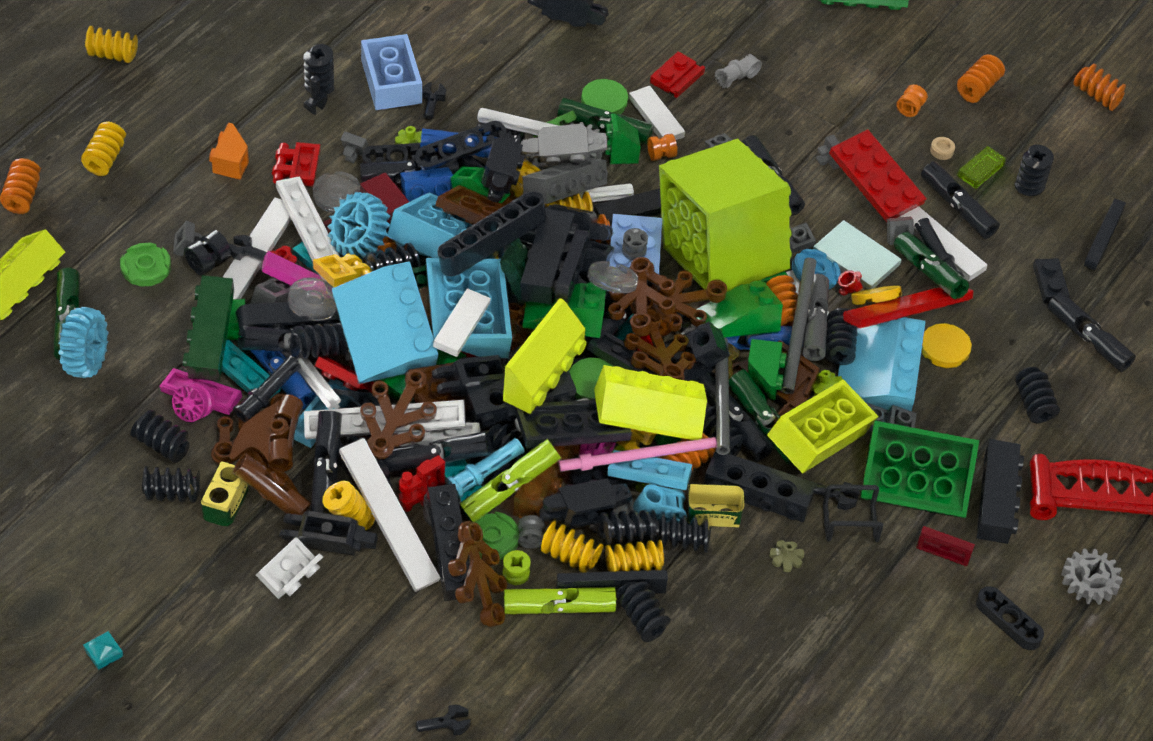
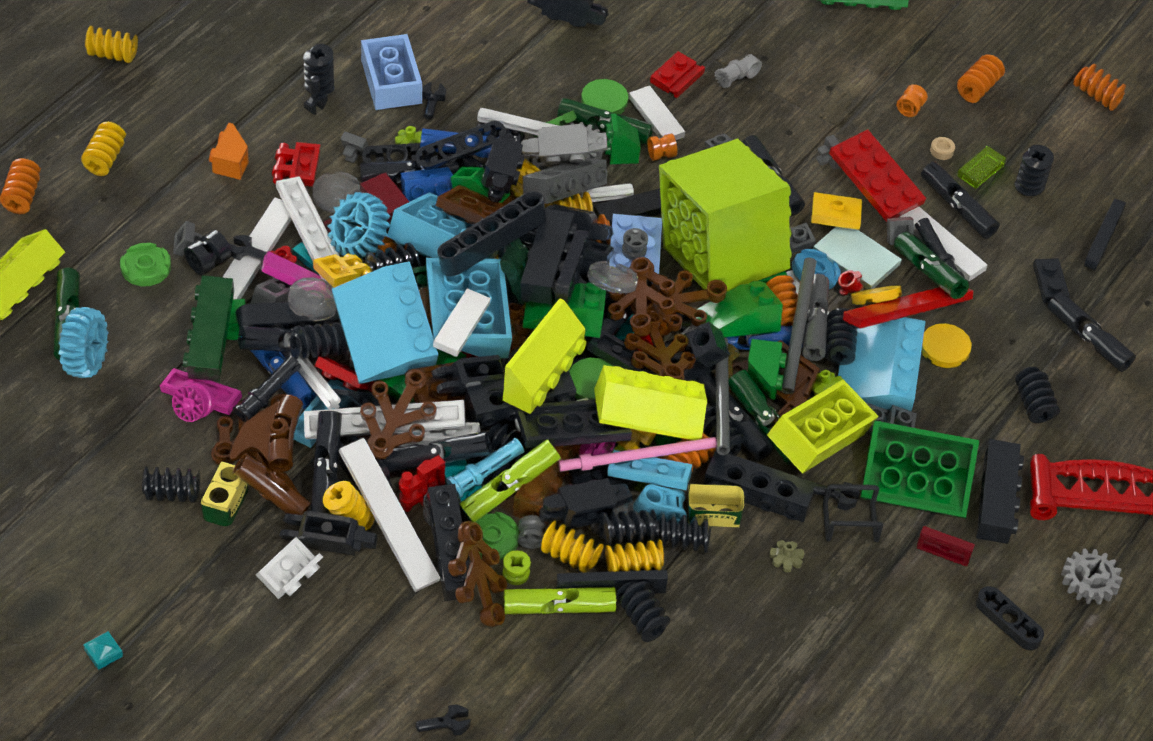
black piece [130,409,190,463] -> none
teal plate [222,340,281,397] -> none
none -> yellow plate [811,192,862,230]

